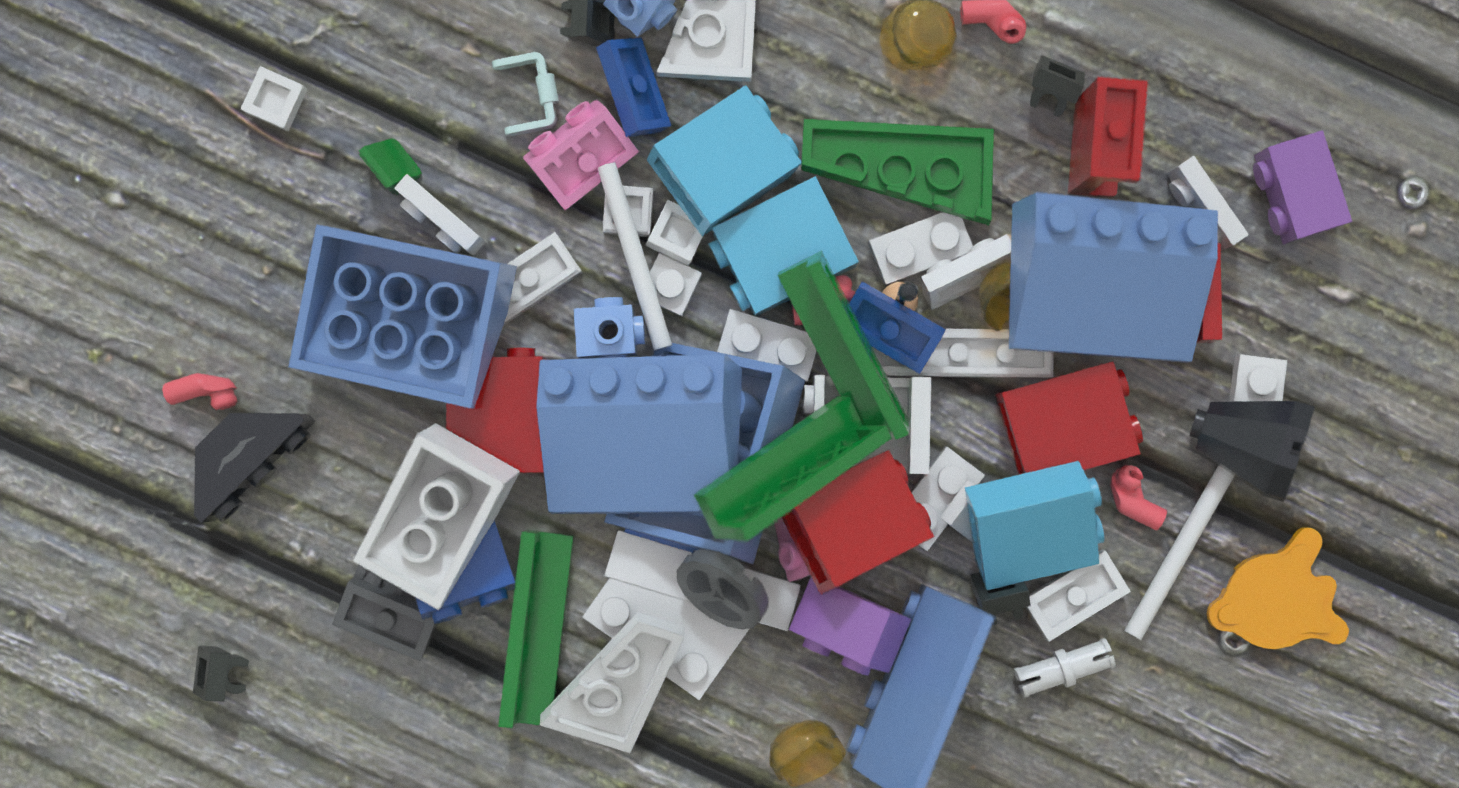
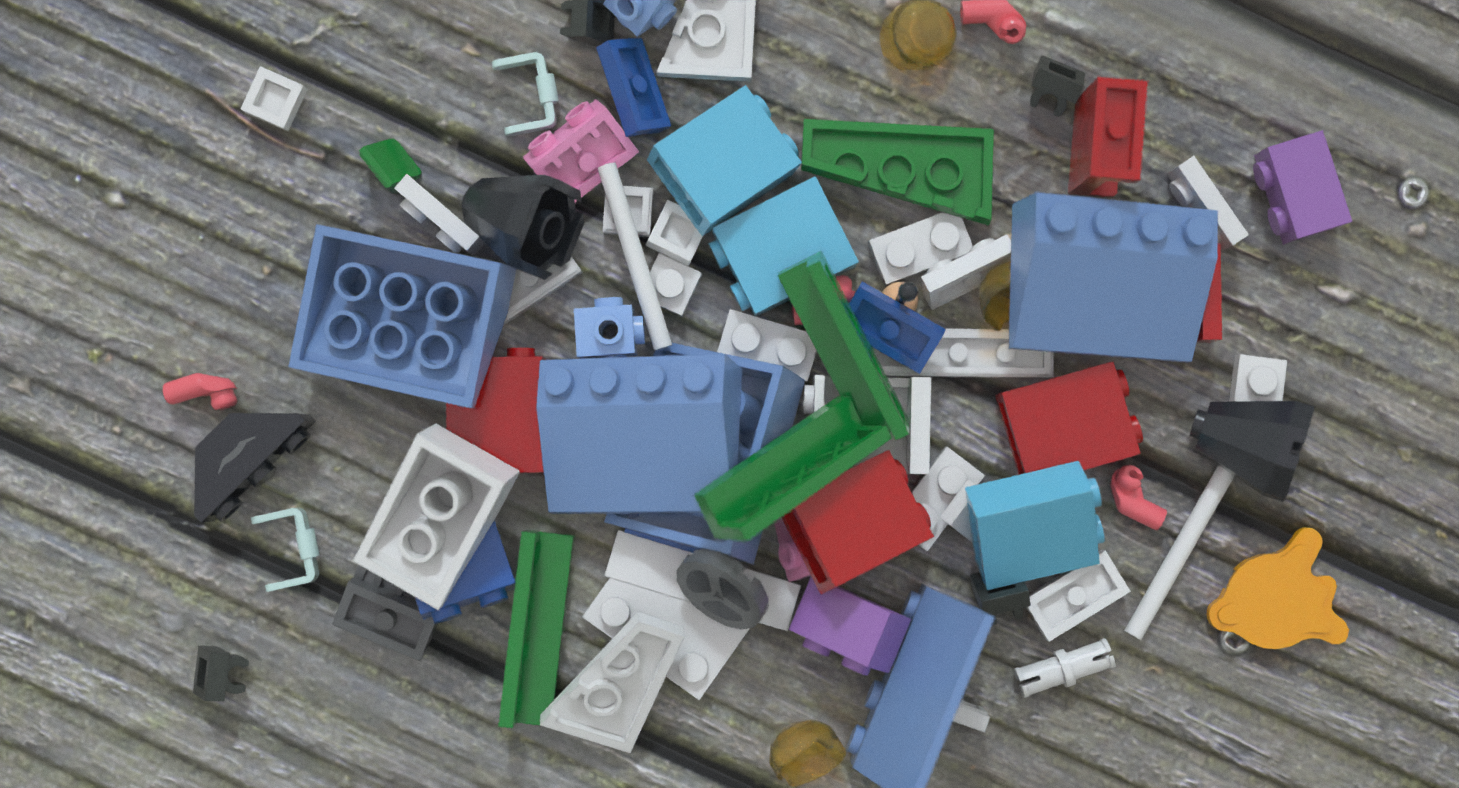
none -> light aqua piece [251,508,320,592]
none -> black cone [462,175,584,280]
none -> white tile [953,700,990,733]

